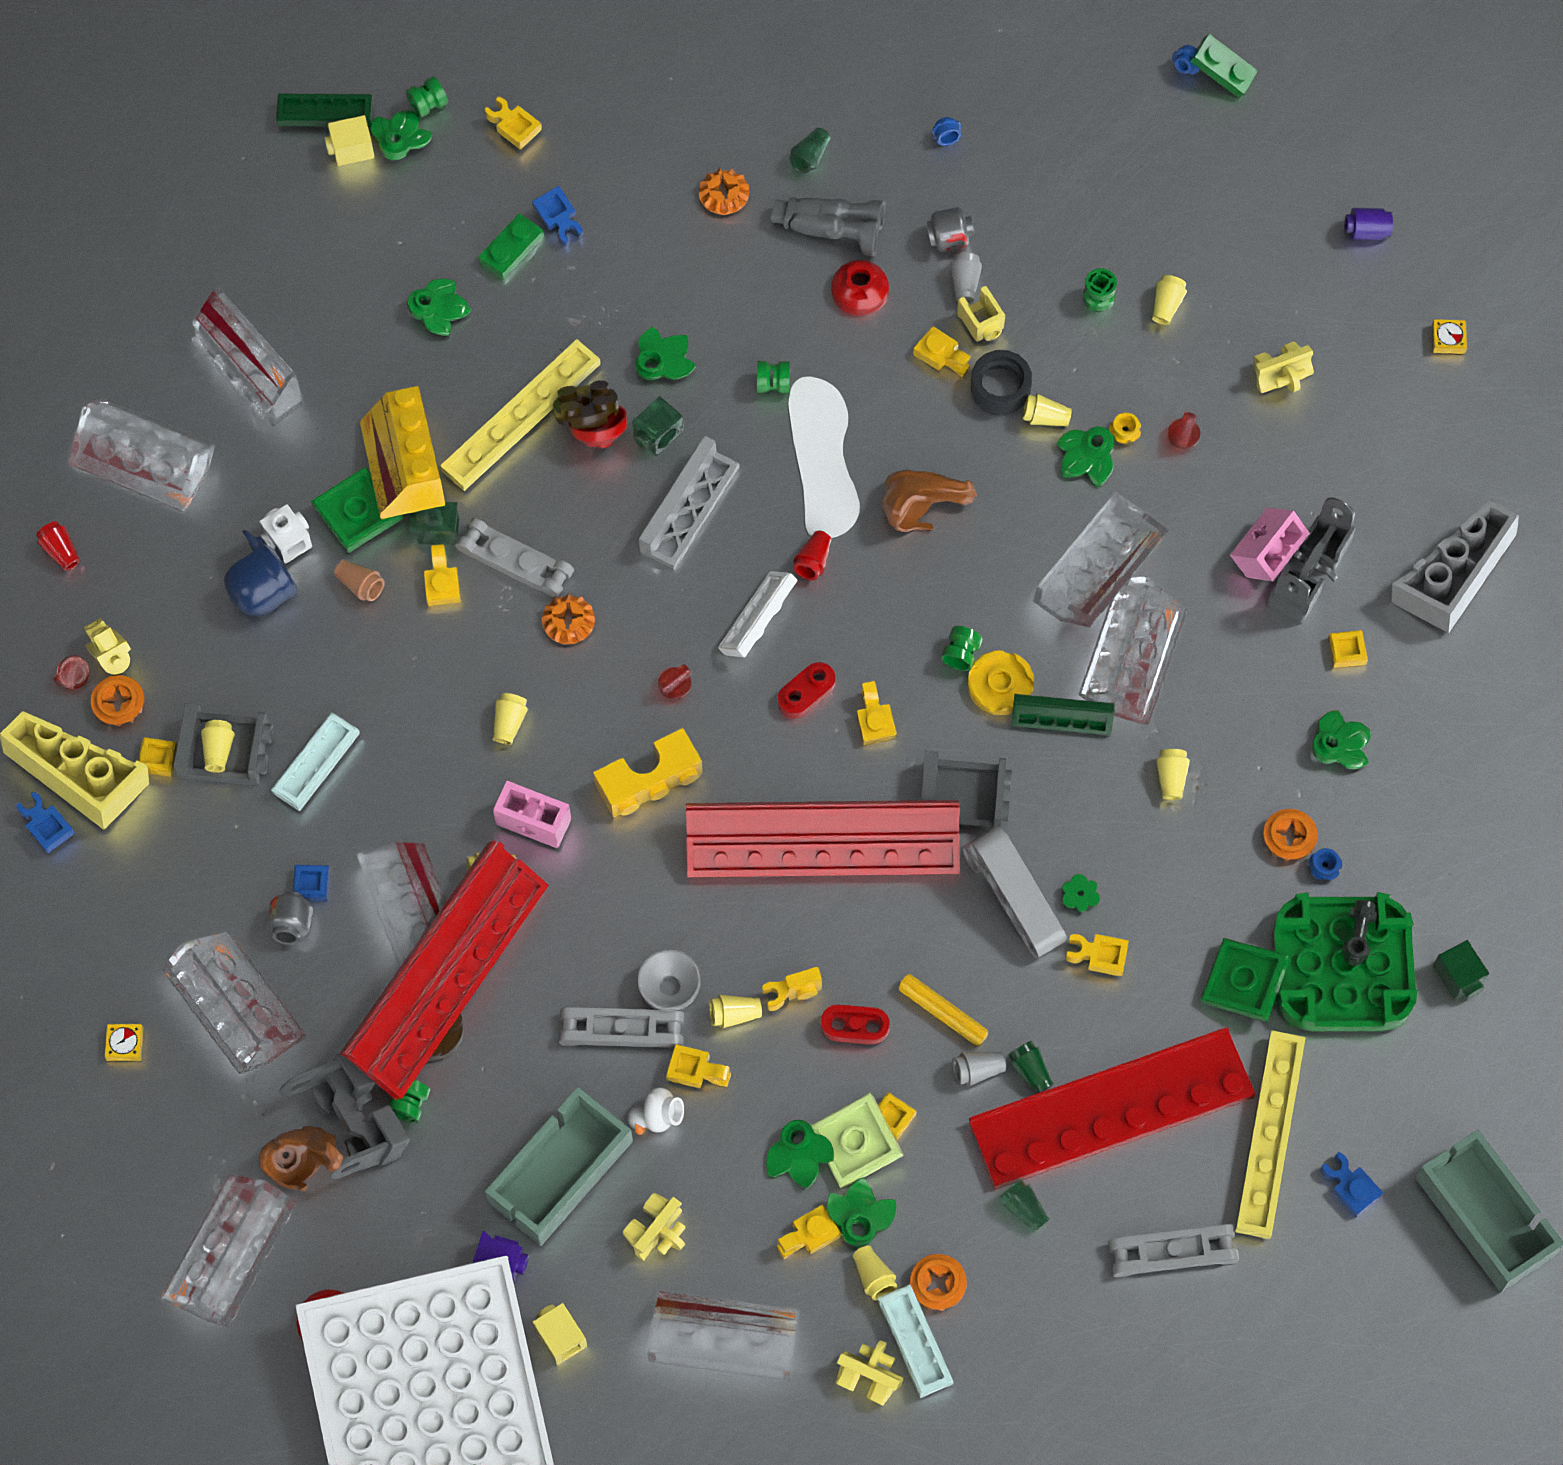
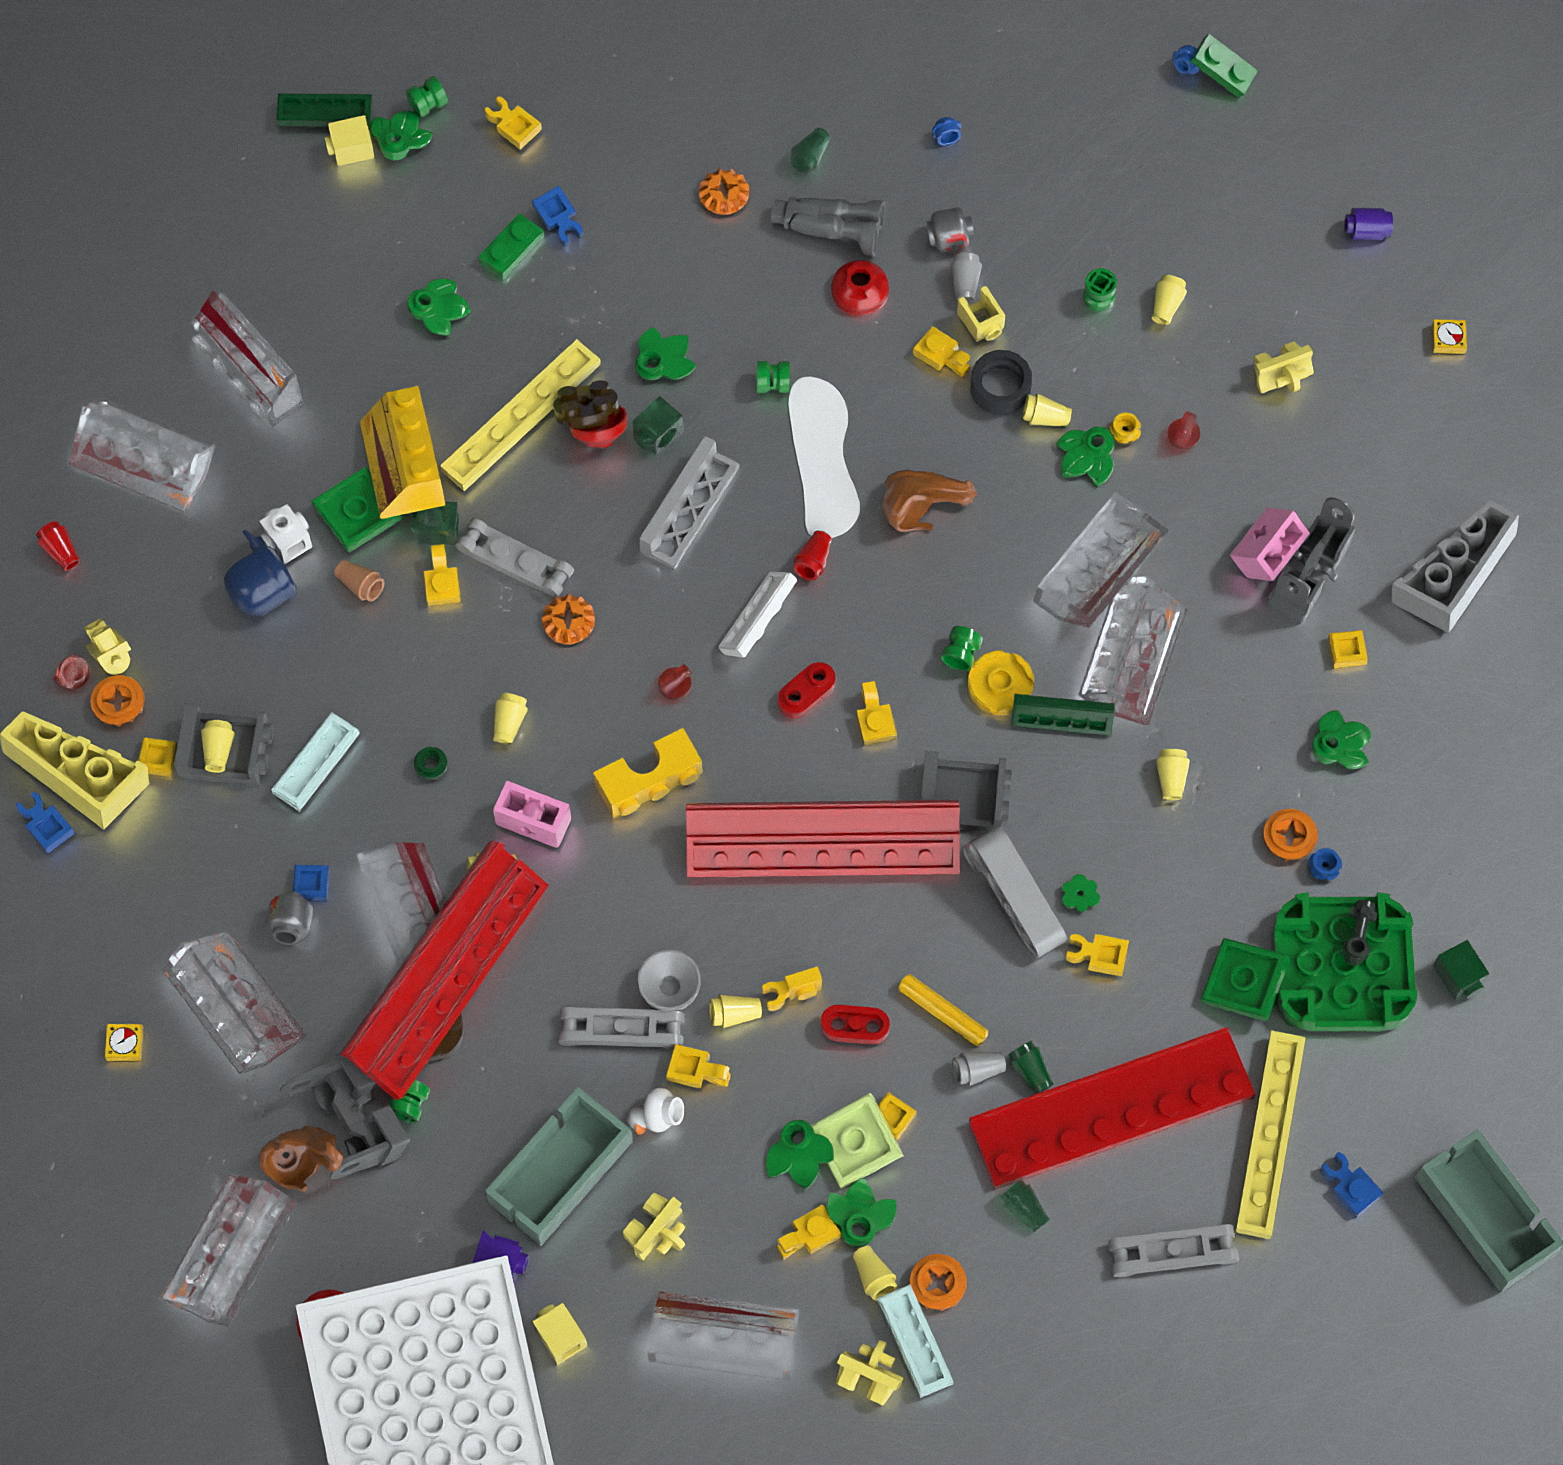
none -> dark green plate [414,747,448,780]

